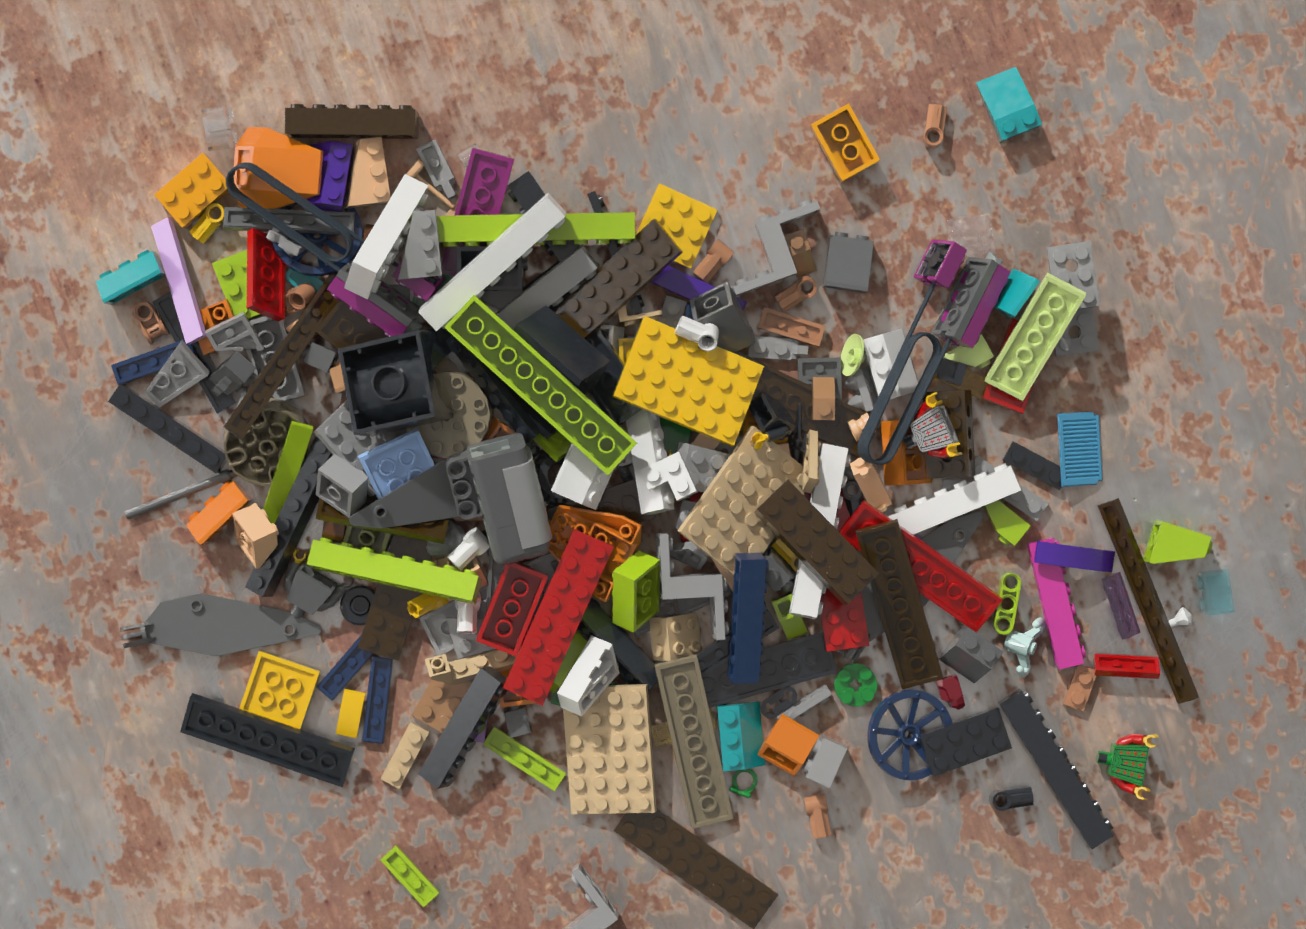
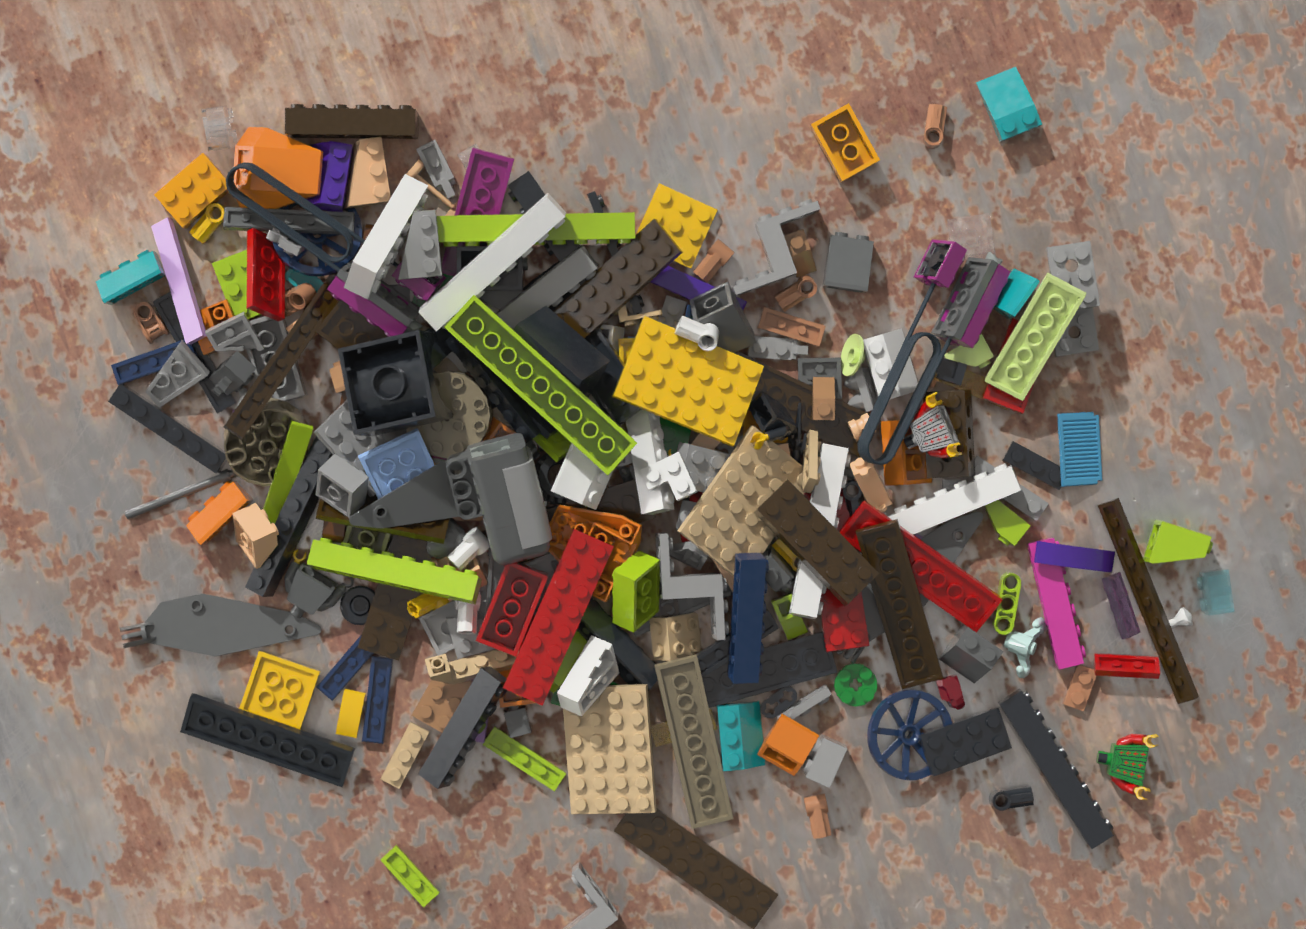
dark grey brick [302,342,339,373] -> none
green piece [730,769,758,798] -> none

